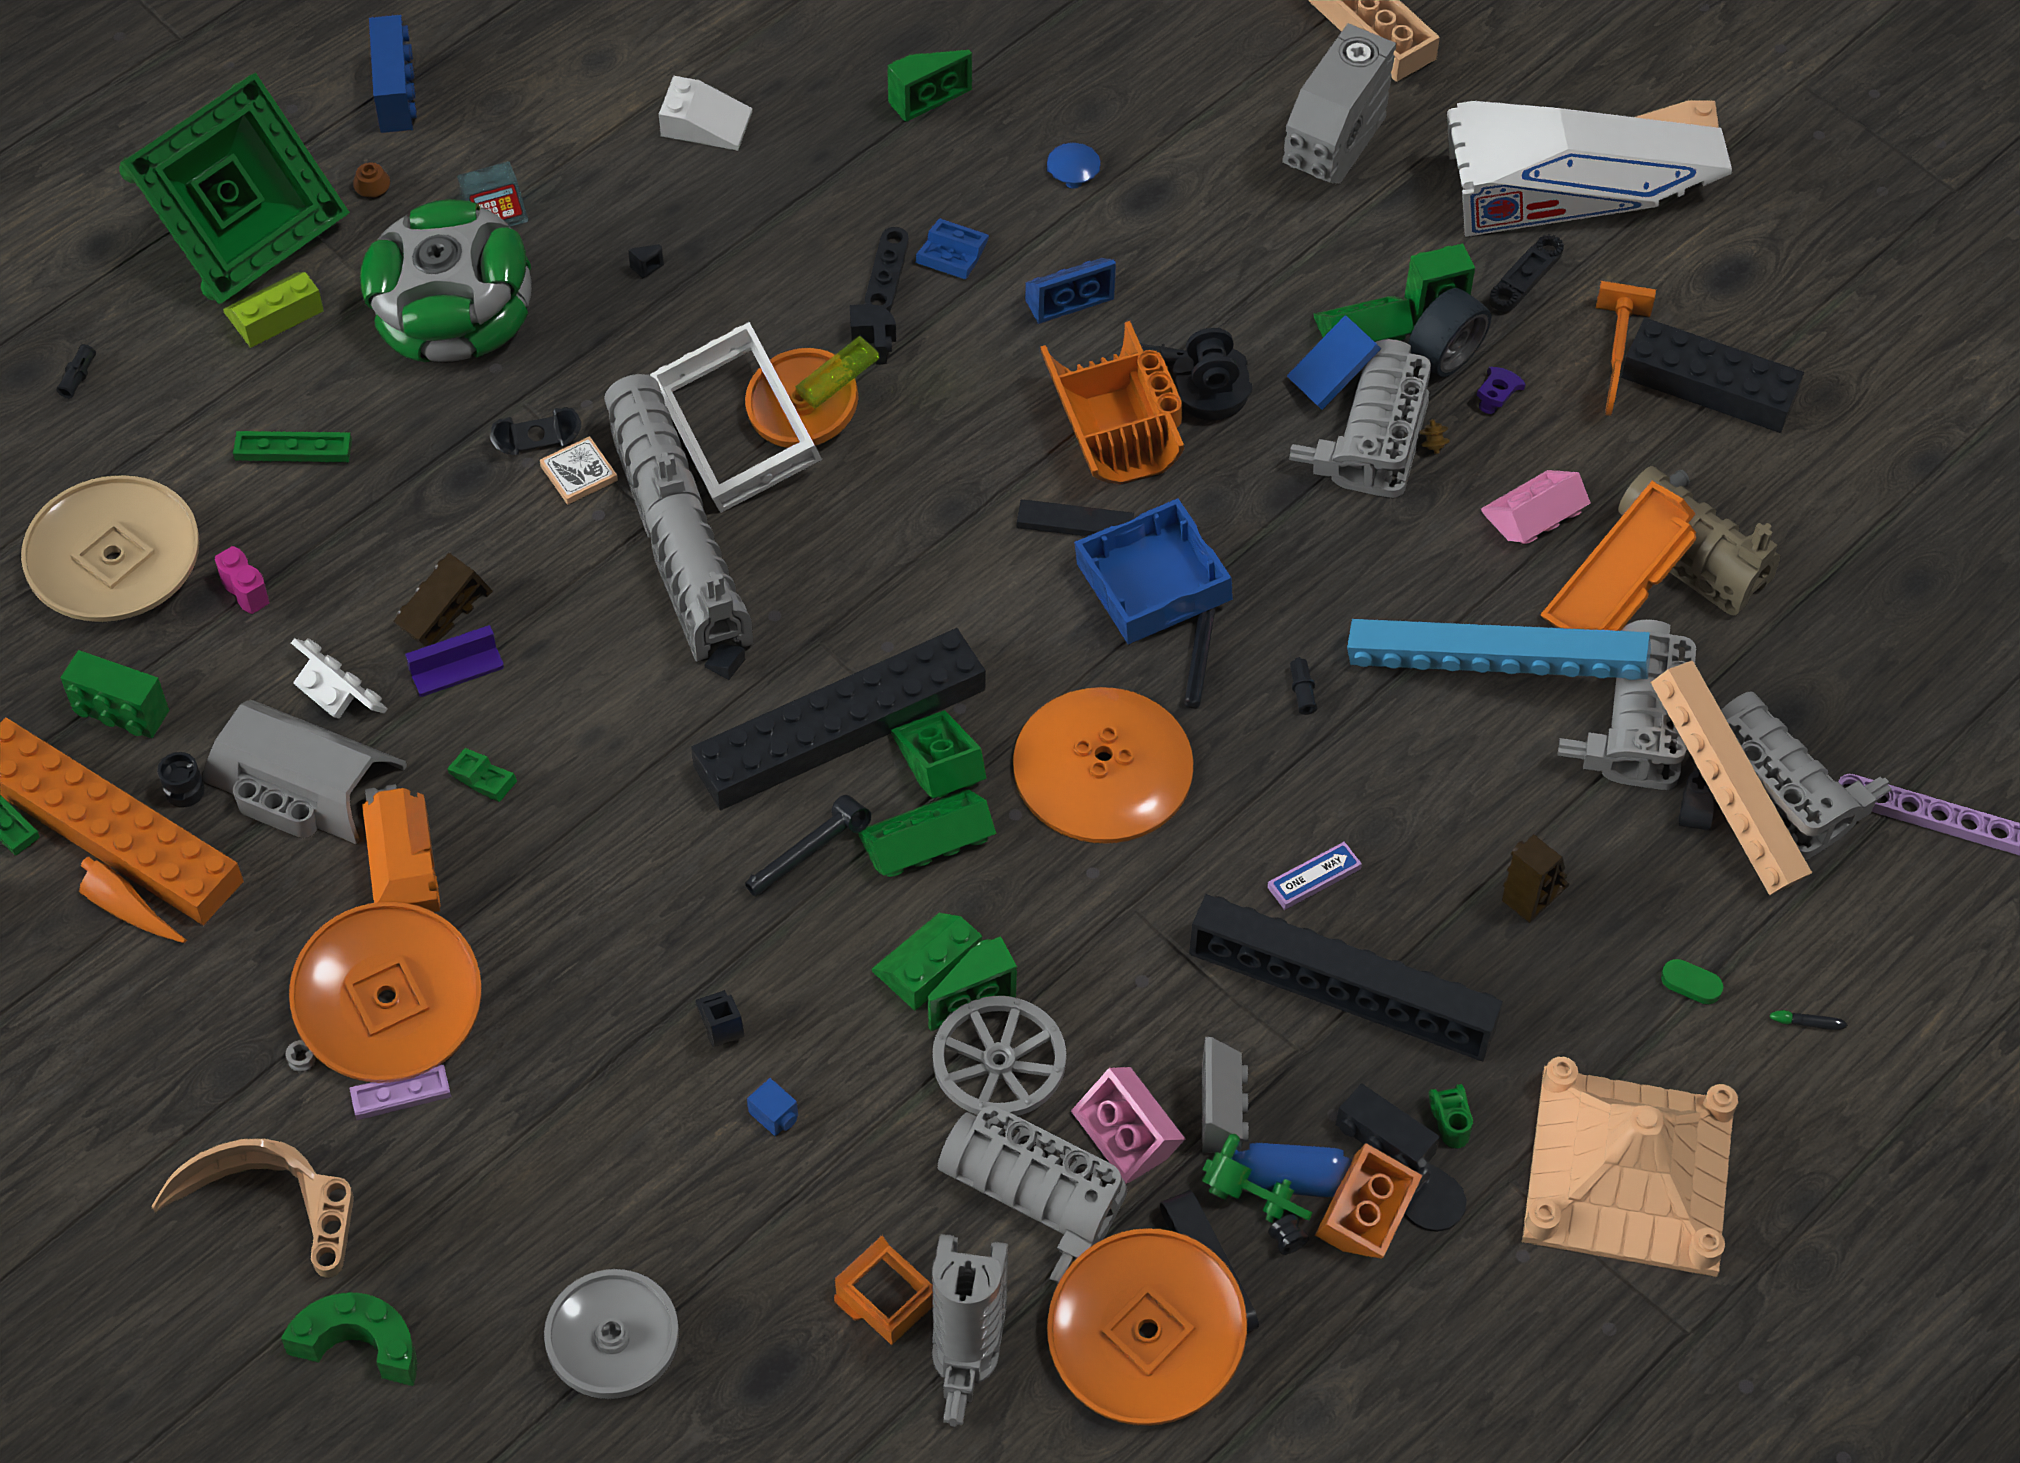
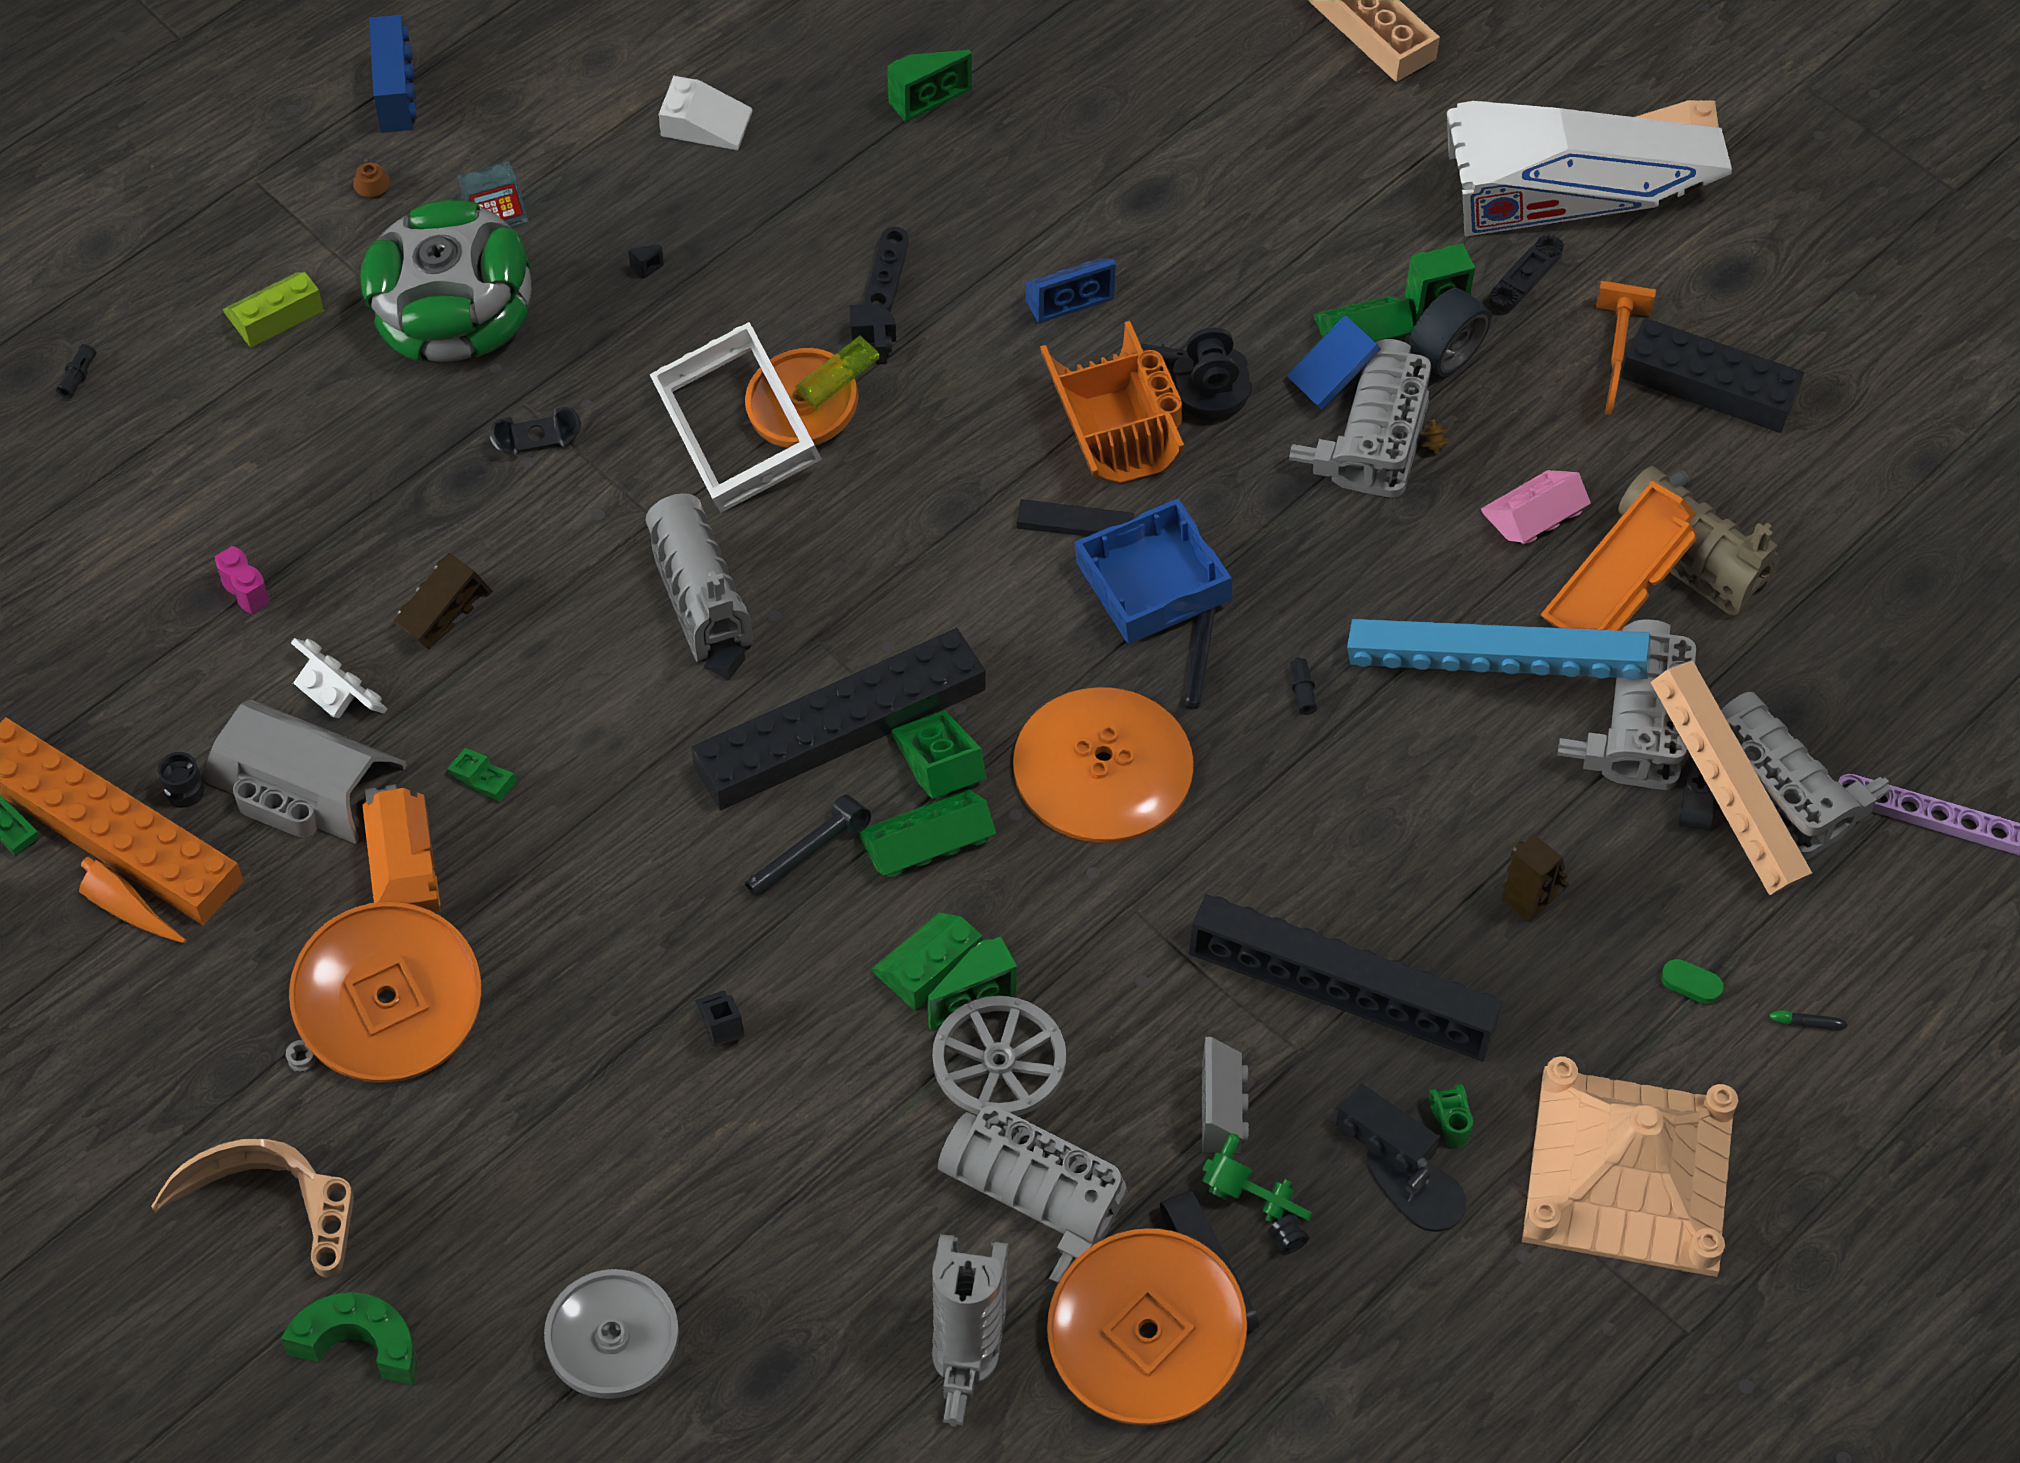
tan dish [21,476,200,622] -> none
green brick [60,650,169,738] -> none
green piece [119,72,350,304] -> none
green plate [233,431,352,462] -> none
lavender tile [350,1065,451,1120] -> none
dark purple panel [405,625,504,697] -> none
tile [540,436,618,505] -> none
light grey piece [604,374,703,538] -> none
blue brick [747,1078,798,1137] -> none
orange piece [834,1236,933,1345] -> none
blue slope [915,218,989,280] -> none
blue dish [1047,143,1101,189] -> none
bright pink slope [1071,1067,1185,1183] -> none
blue brick [1232,1143,1352,1197] -> none
tile [1268,841,1362,910] -> none
light grey piece [1282,23,1396,183] -> none
orange slope [1315,1143,1422,1259] -> none
dark purple piece [1477,367,1526,414] -> none

